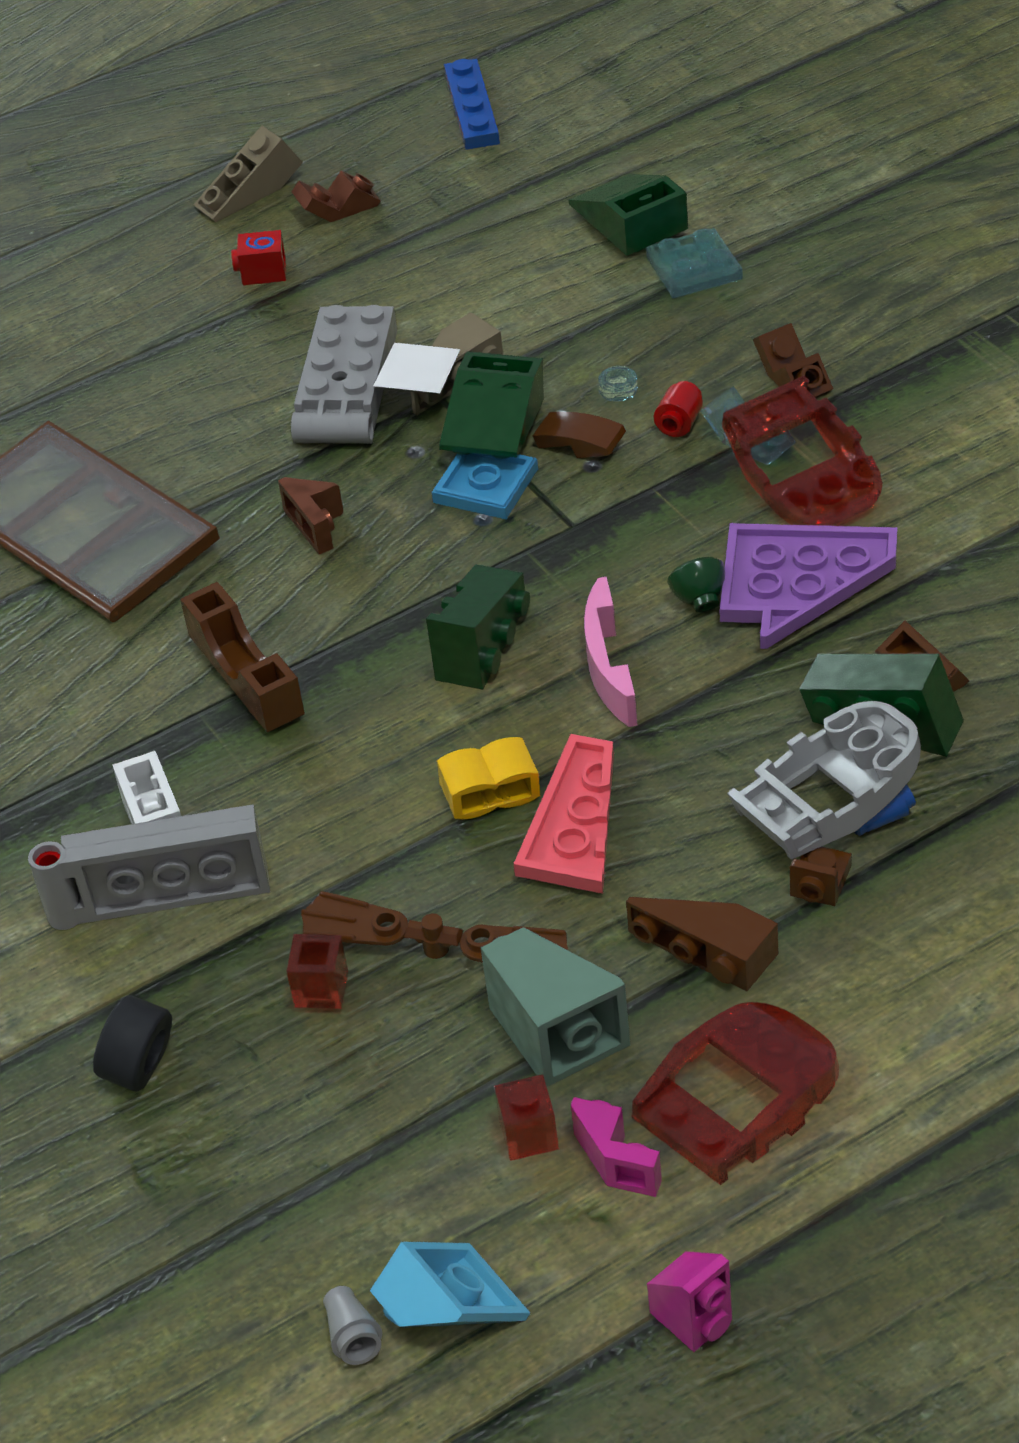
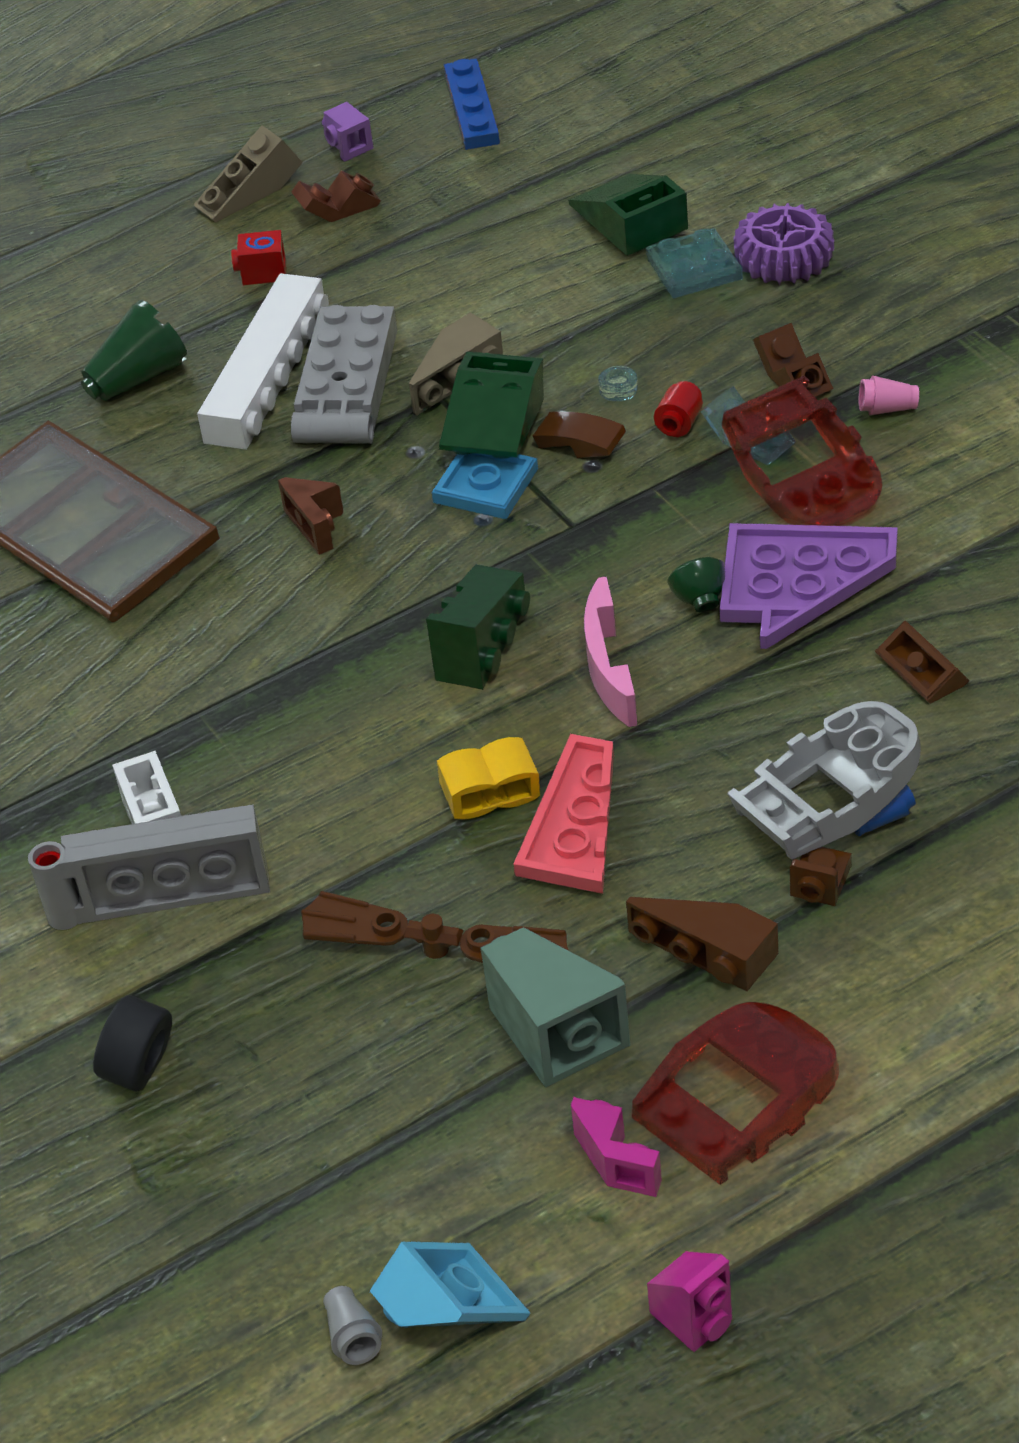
reddish brown arch [180,582,305,732] -> none
clear red brick [286,934,348,1009] -> none
white sticker [373,343,460,393] -> none
clear red brick [494,1074,559,1161] -> none
dark green wedge [799,654,964,757] -> none
none -> dark green cone [81,300,187,401]
none -> white brick [197,273,329,450]
none -> medium lavender brick [322,102,373,162]
none -> medium lavender gear [734,203,834,285]
none -> bright pink cone [858,375,919,415]

